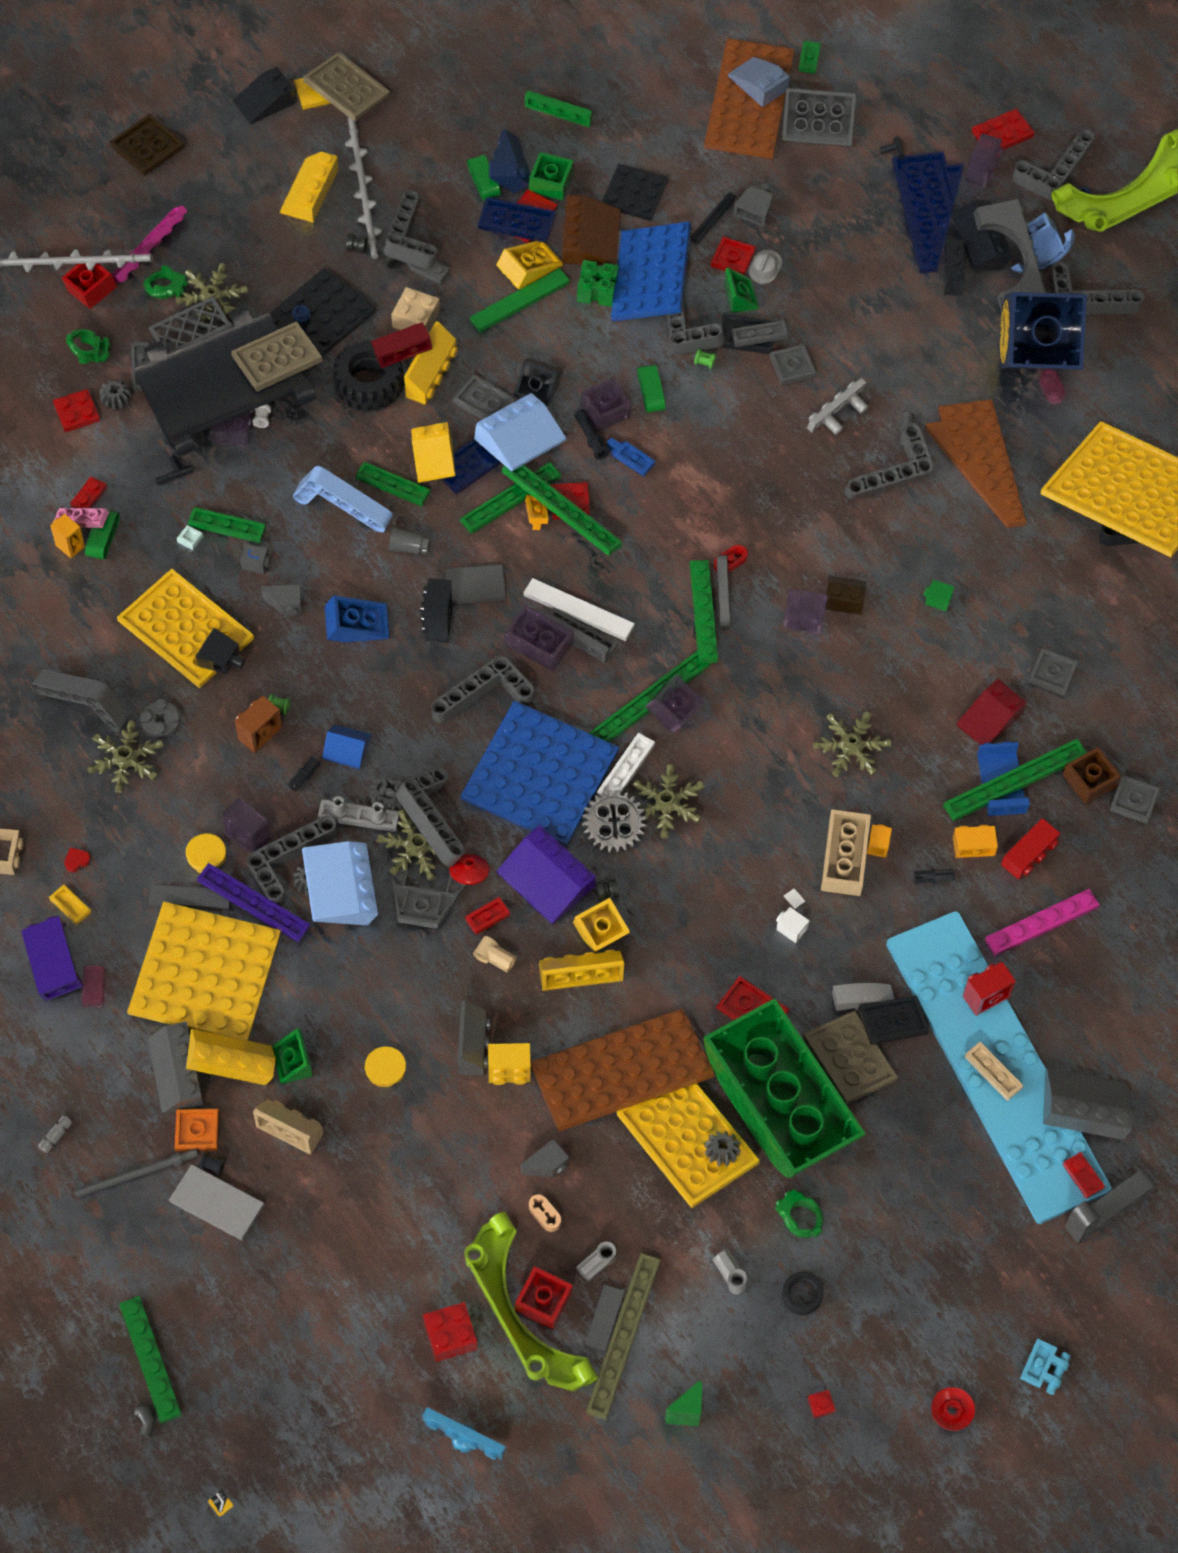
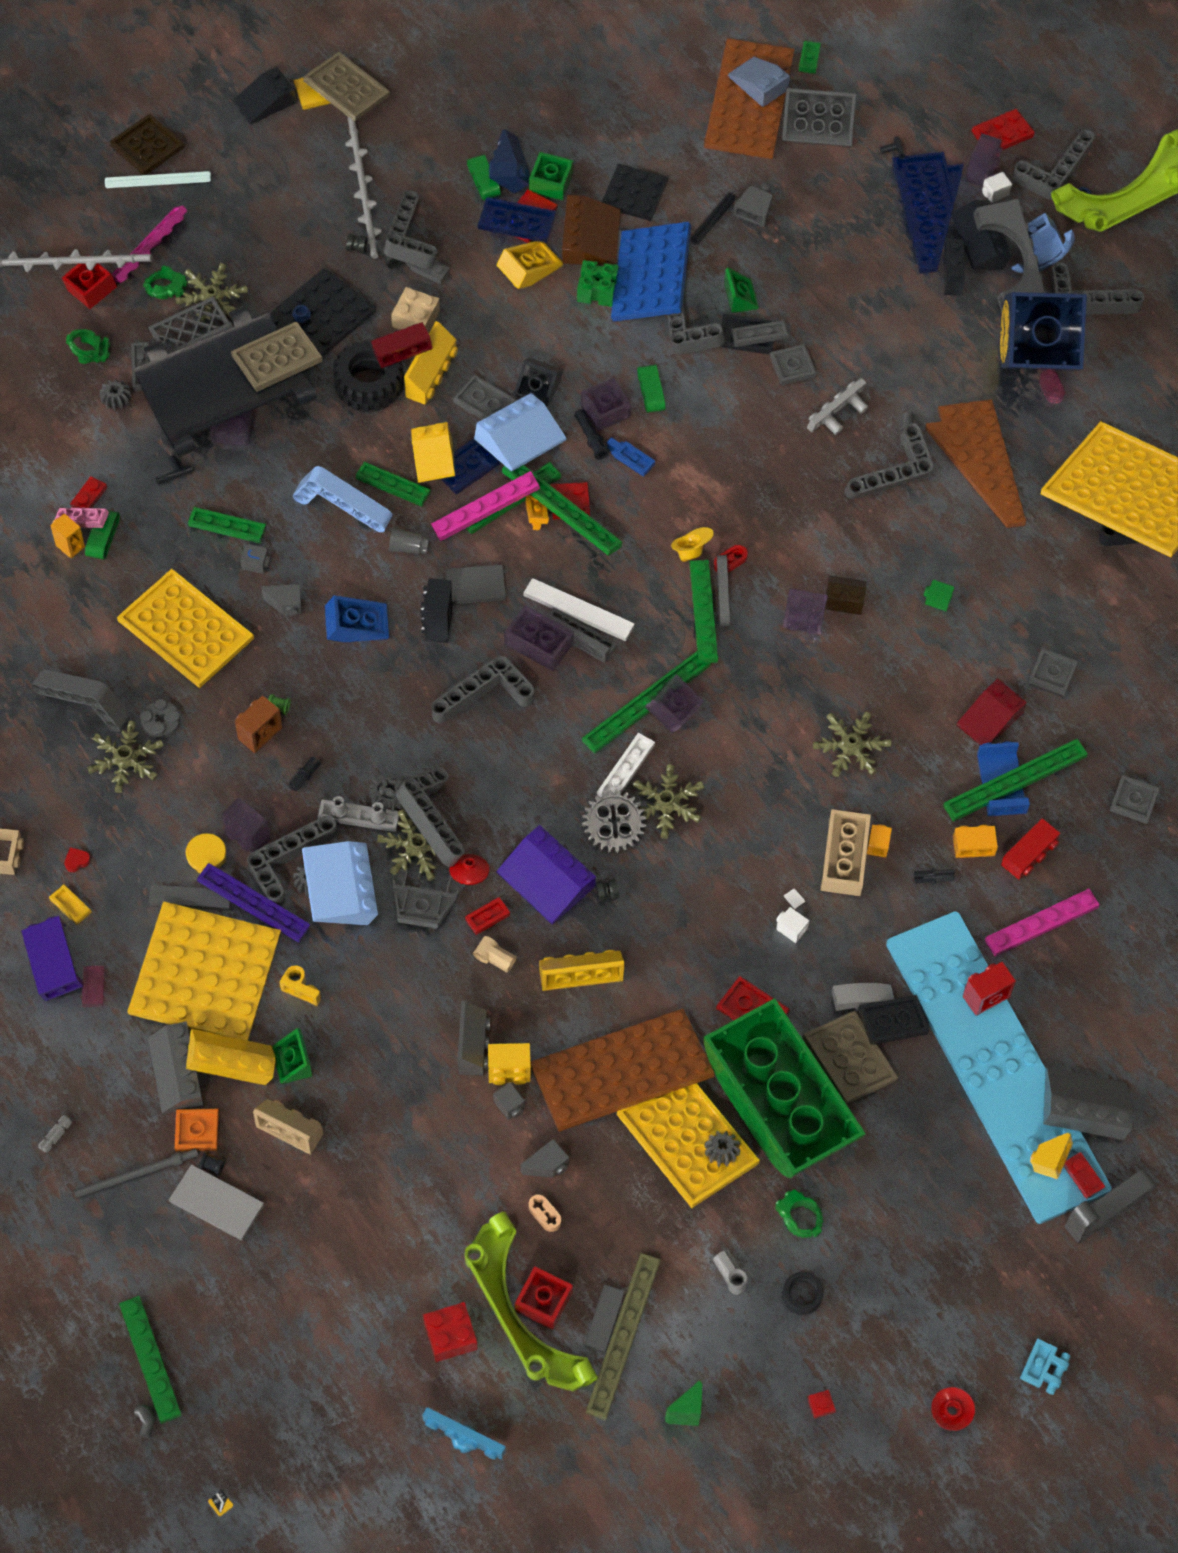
red plate [53,389,100,433] -> none
light aqua tile [177,525,204,550] -> none
black torso [195,628,246,674] -> none
white bush [252,404,271,428] -> none
yellow slope [280,152,339,222] -> none
blue slope [322,724,372,769] -> none
yellow tile [365,1046,406,1087] -> none
blue plate [460,701,619,847] -> none
green tile [470,268,570,333] -> none
green plate [525,90,592,127] -> none
yellow slope [573,898,630,952] -> none
light grey piece [576,1241,616,1282] -> none
bright green bush [694,349,717,369] -> none
red tile [710,236,756,276] -> none
light grey piece [749,250,782,284] -> none
tan plate [964,1042,1023,1101] -> none
reddish brown brick [1063,747,1121,805] -> none
none -> light aqua axle [105,171,211,188]
none -> yellow plate [279,965,321,1006]
none -> dark pink plate [431,471,540,542]
none -> dark grey brick [493,1082,525,1120]
none -> yellow piece [671,527,714,562]
none -> white brick [982,172,1012,203]
none -> yellow slope [1030,1133,1073,1179]

